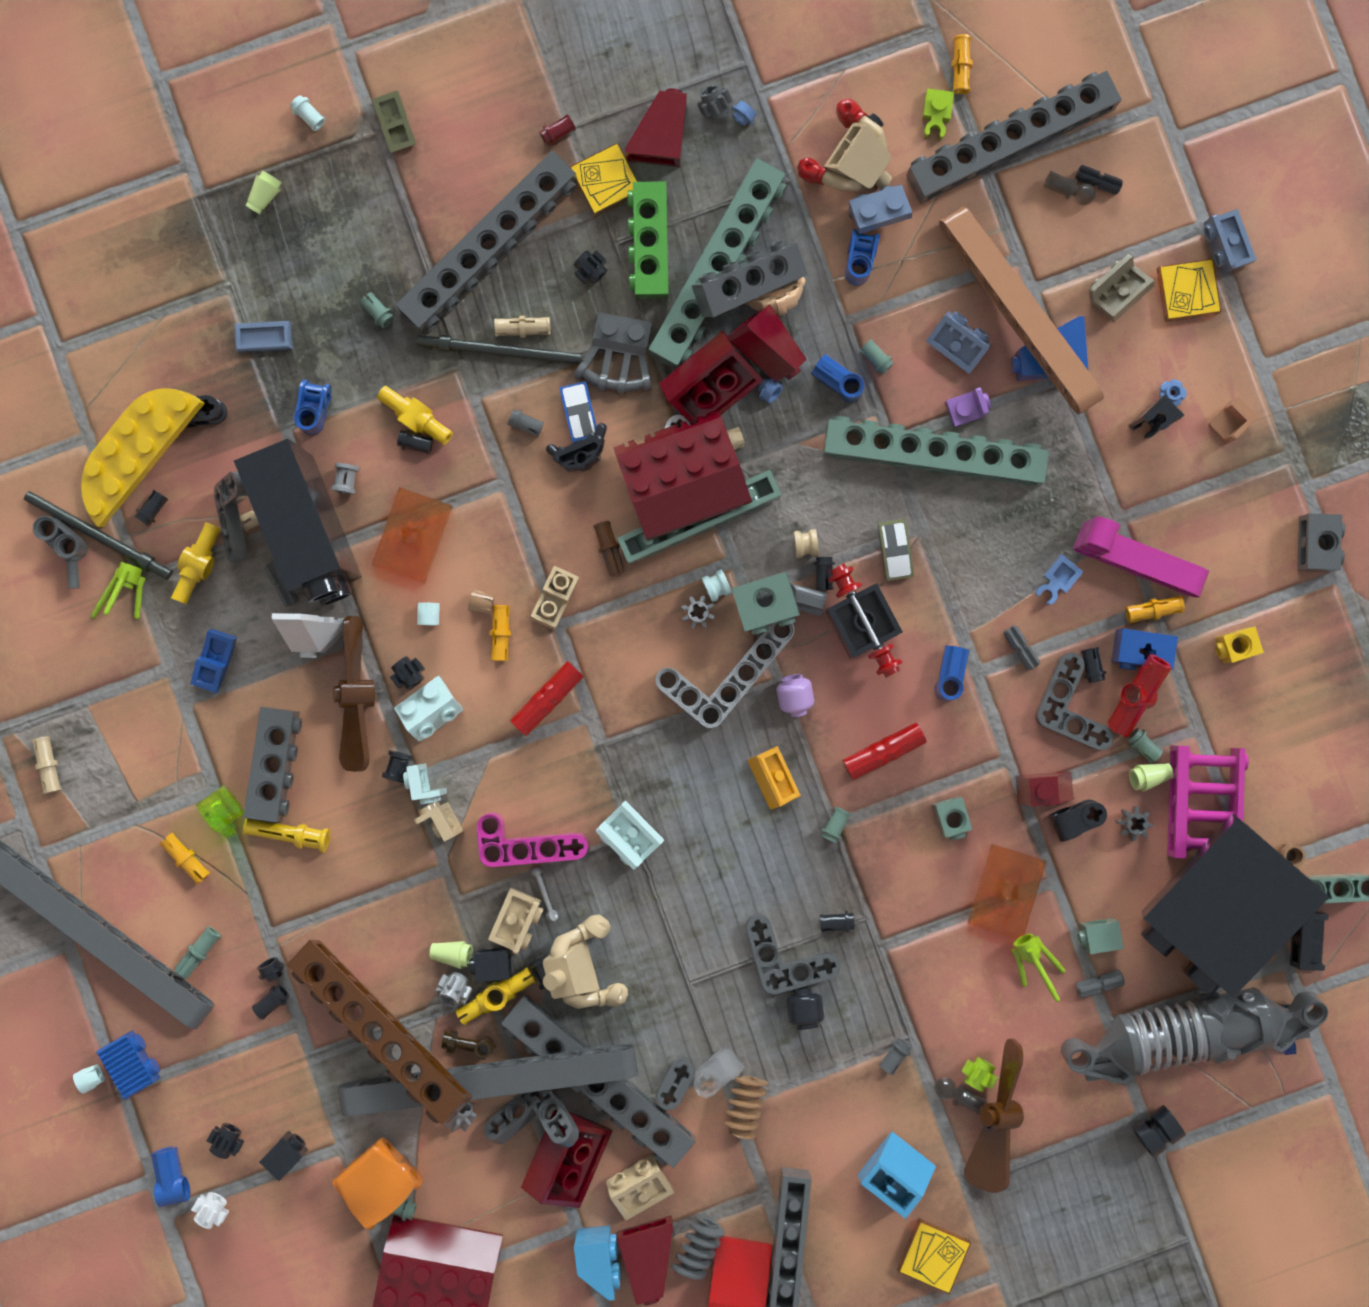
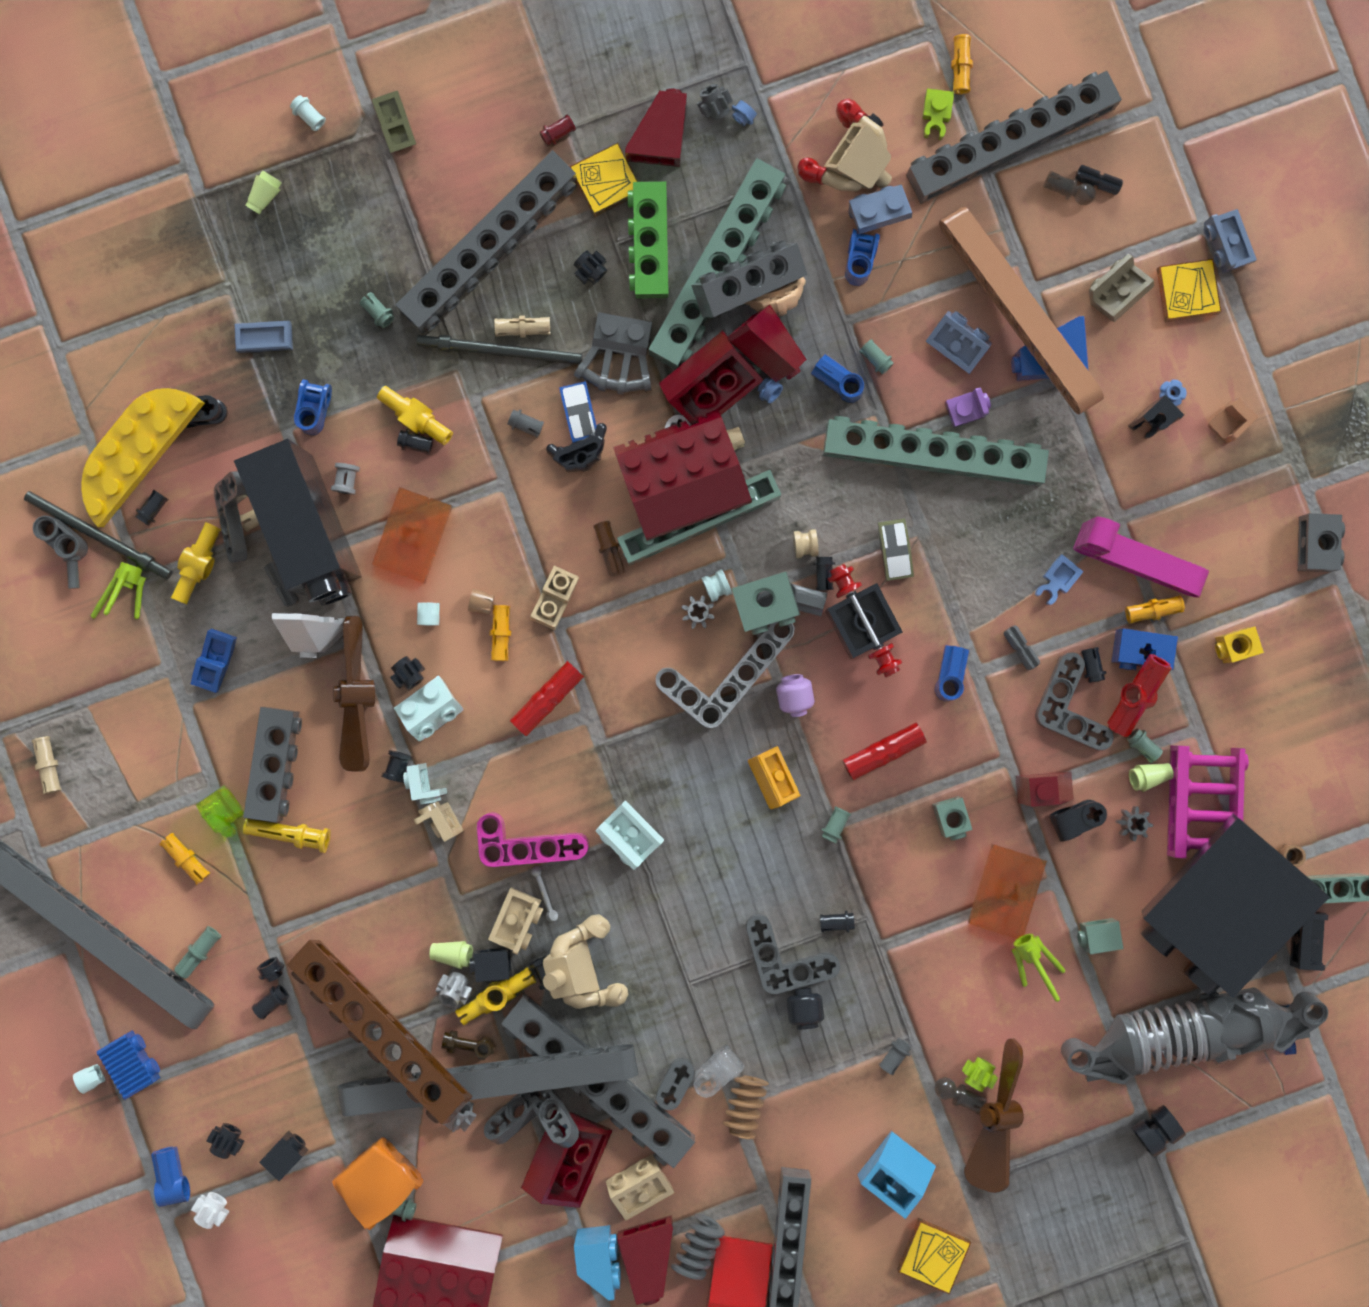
dark grey piece [1076,970,1125,998] -> none

